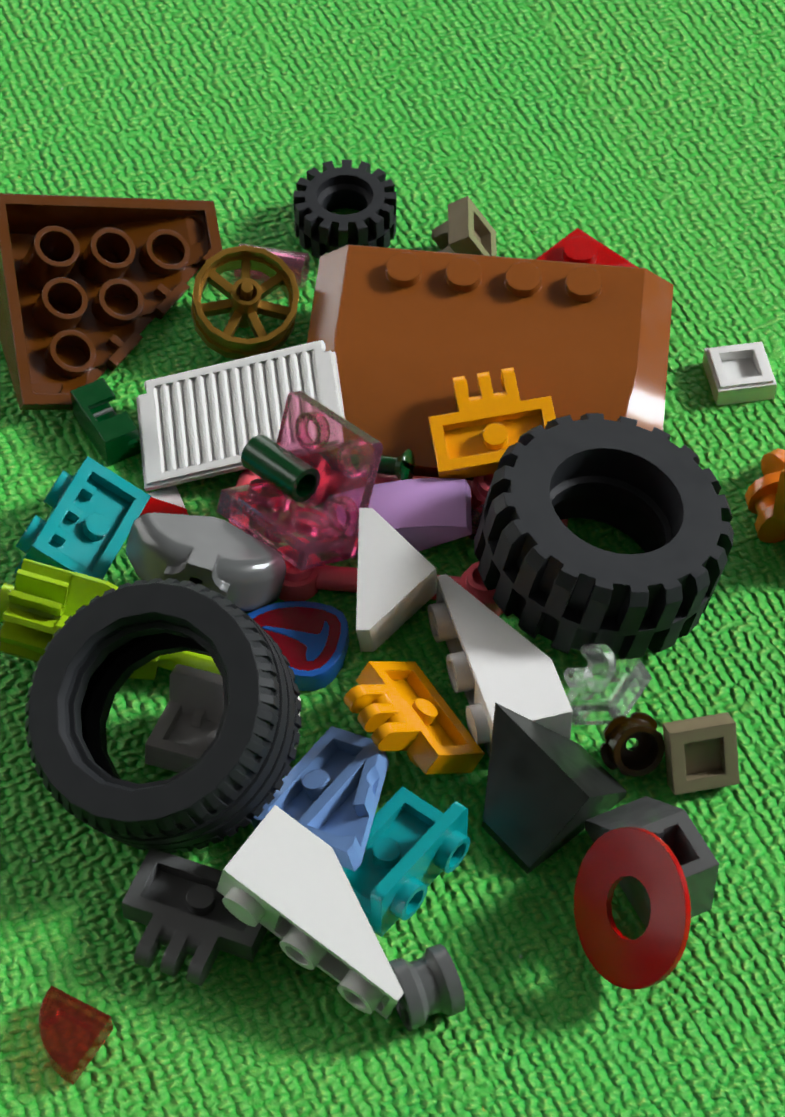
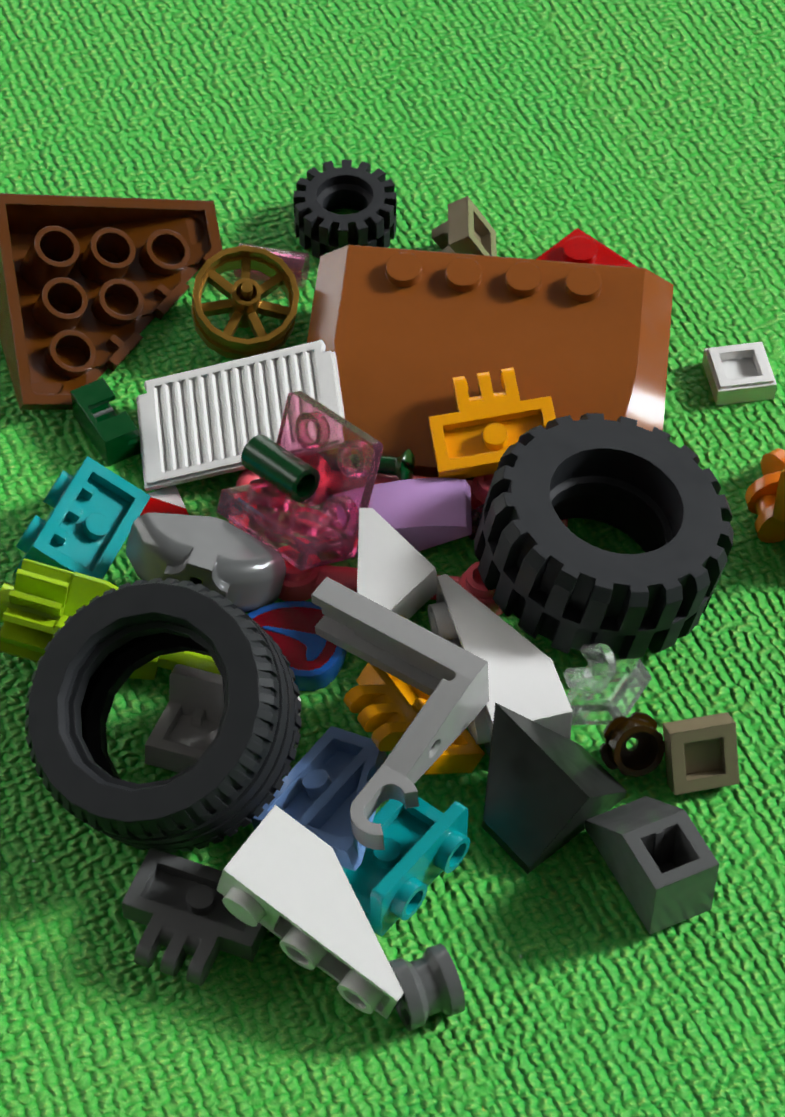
clear red tile [39,985,113,1085] -> none
red gear [574,827,691,990] -> none
none -> light grey hinge [311,577,489,850]

